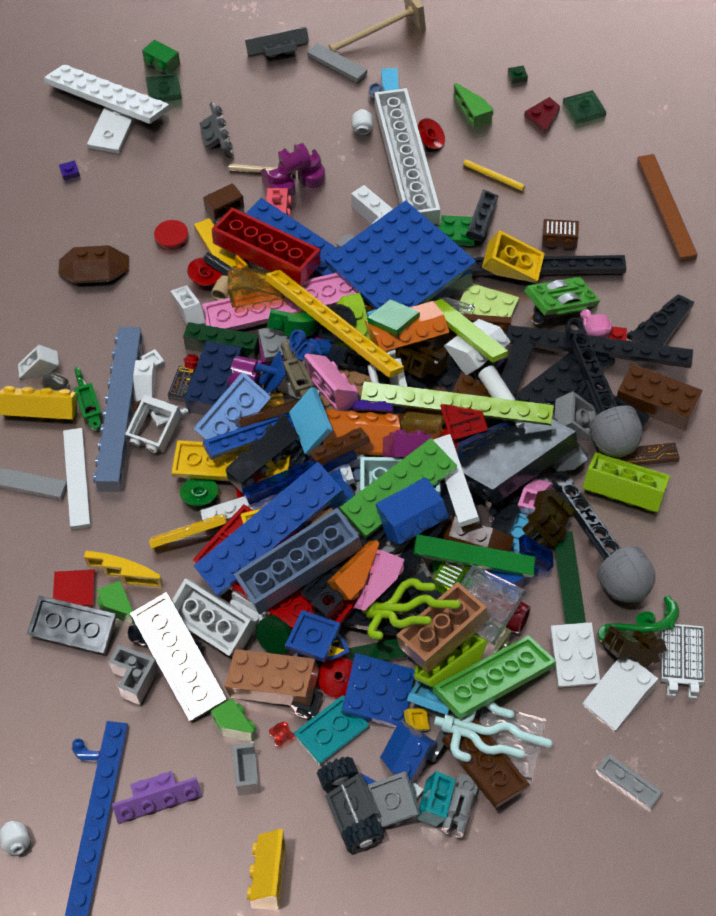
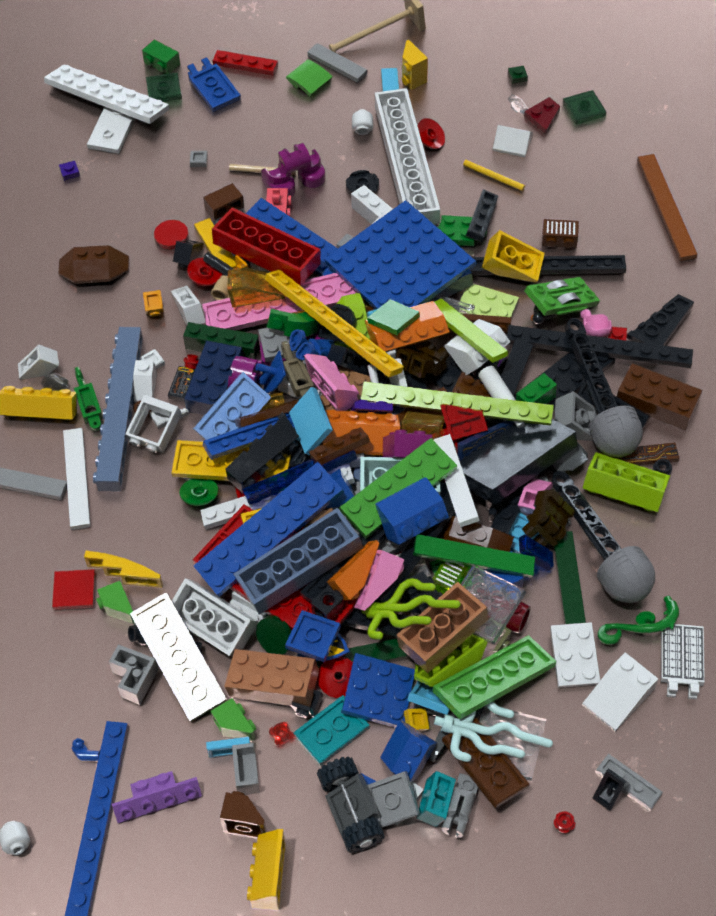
plate [27,595,117,655] -> none
yellow tile [149,513,227,549] -> none
dark grey bracket [199,102,234,157] -> none
dark grey bracket [245,27,309,57] -> none
sand blue plate [368,82,384,98] -> none
bright green slope [453,83,494,128] -> none
dark brown hips [601,625,667,666] -> none
none -> light orange bracket [143,290,164,316]
none -> black slope [173,239,204,268]
none -> blue tile [187,57,241,112]
none -> light grey tile [190,151,208,167]
none -> medium azure tile [206,737,250,758]
none -> red plate [212,50,278,76]
none -> reddish brown slope [220,791,267,839]
none -> bright green slope [286,59,333,97]
none -> black tile [346,170,379,195]
none -> yellow slope [402,40,428,90]
none -> white slope [493,125,533,157]
none -> clear plate [508,94,528,114]
none -> green brick [516,373,557,404]
none -> red plate [554,811,576,833]
none -> black slope [592,768,630,811]
none -> black plate [653,459,672,475]

